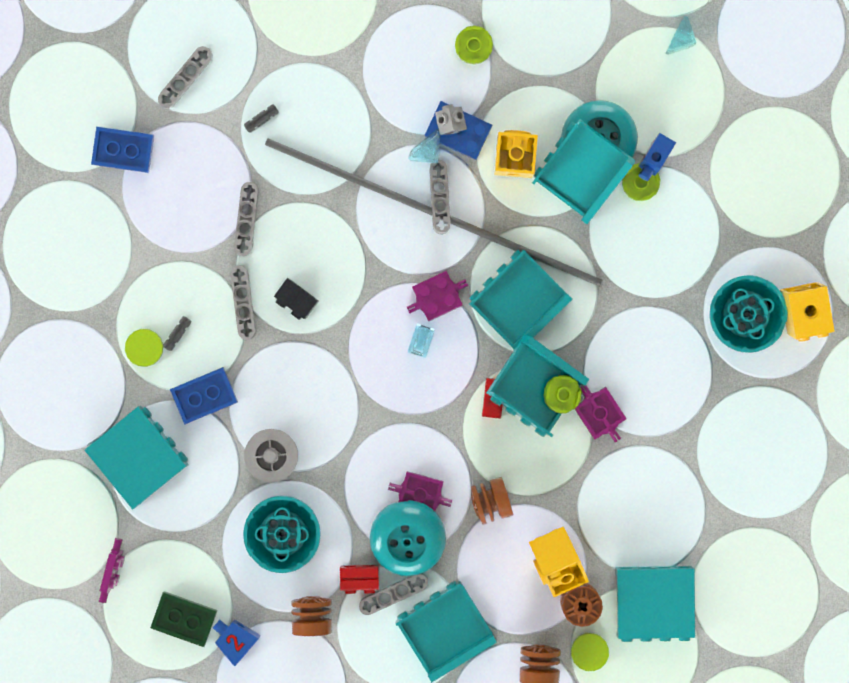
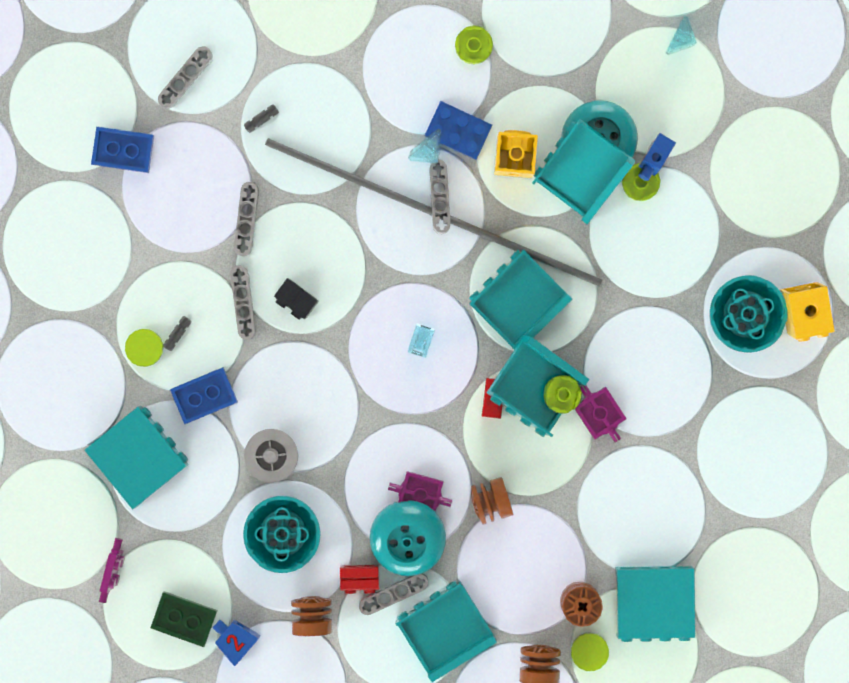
magenta plate [406,271,468,322] -> none
light grey brick [435,104,467,135] -> none
yellow brick [529,526,589,597] -> none

